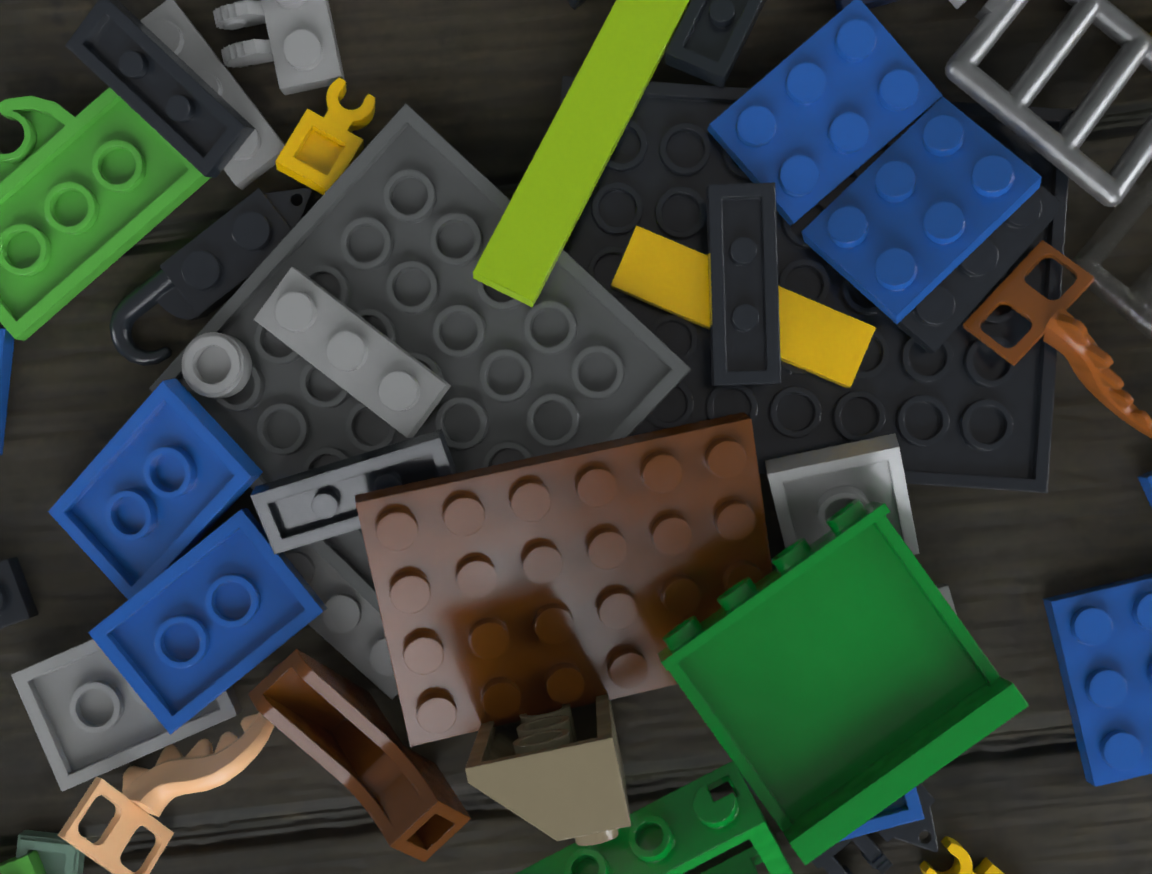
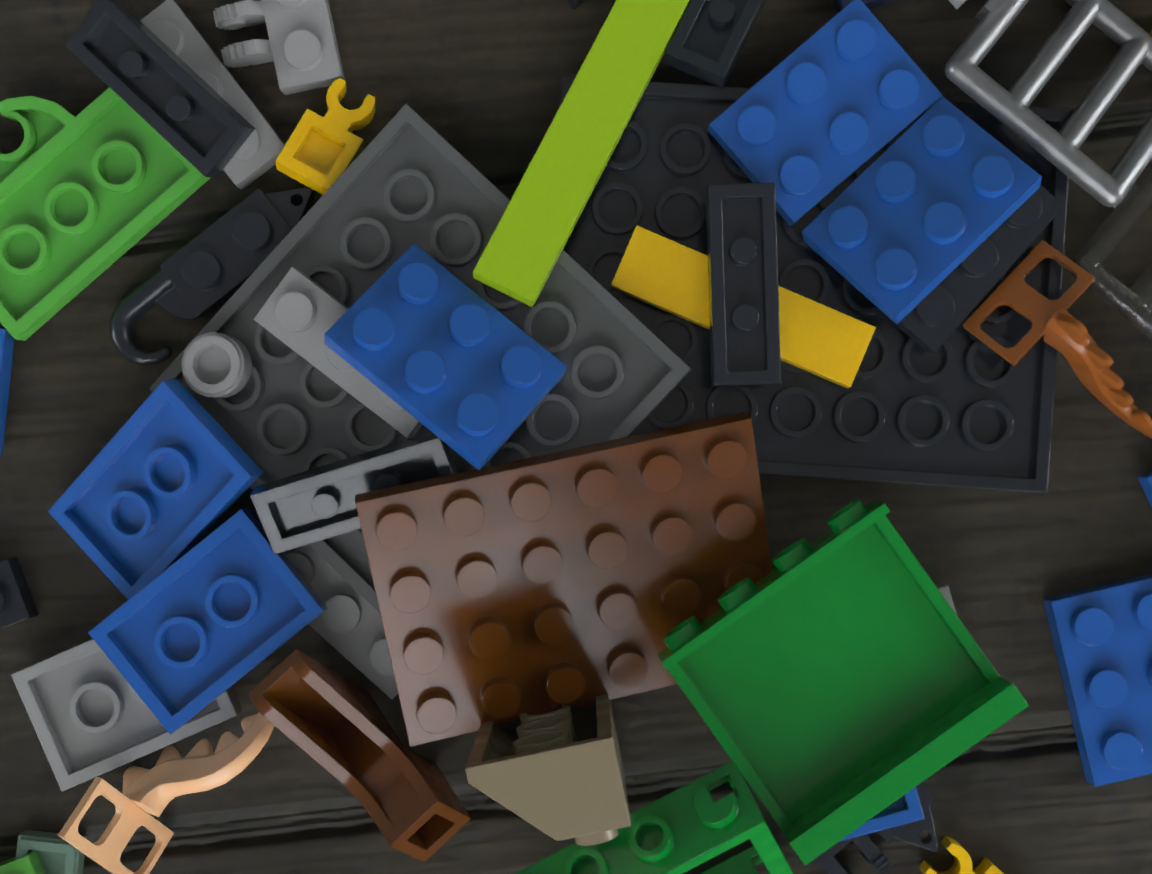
light grey plate [765,433,919,555] -> none
none -> blue plate [324,244,567,471]

